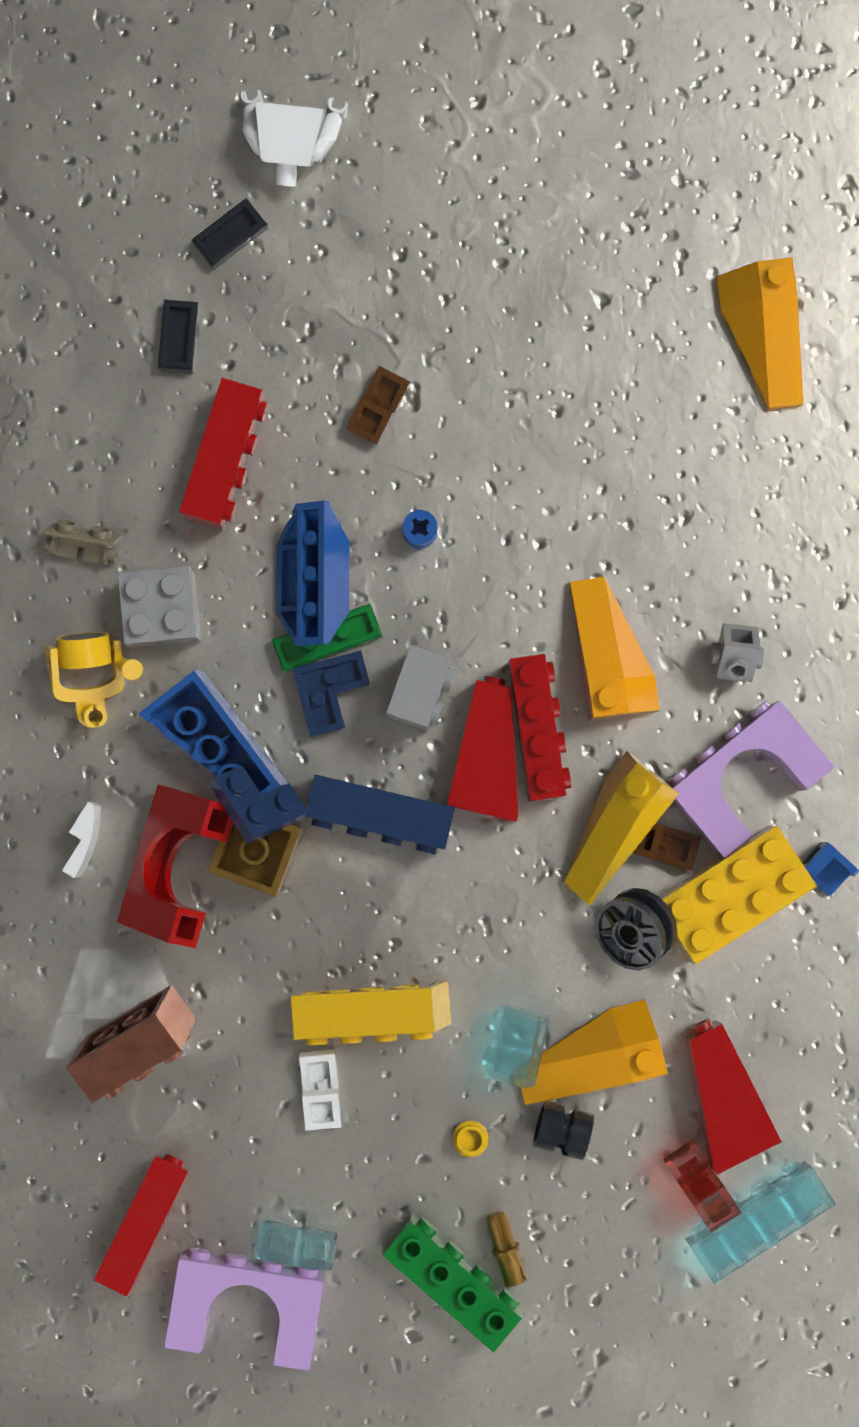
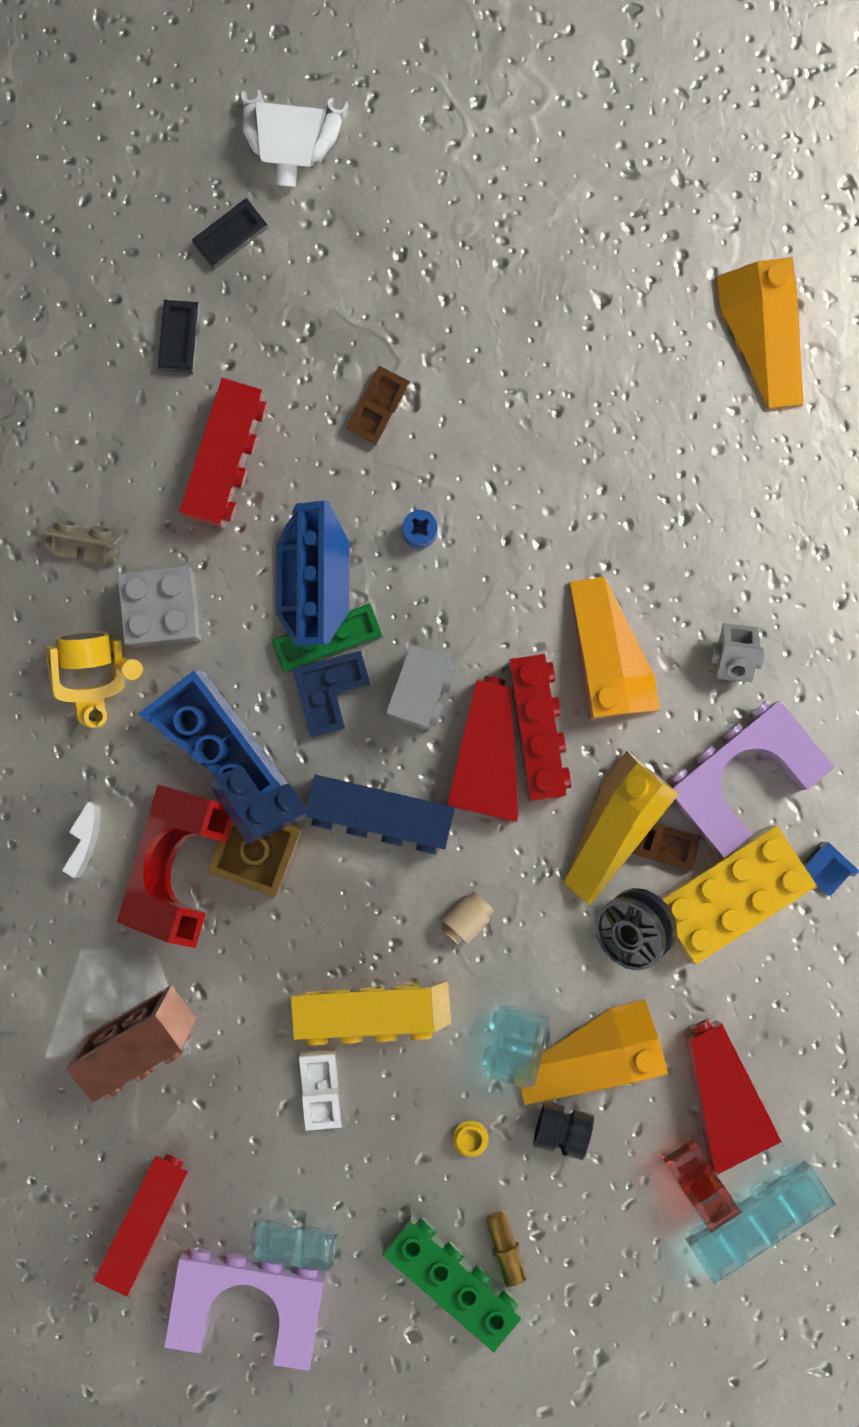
none -> tan brick [442,891,494,945]

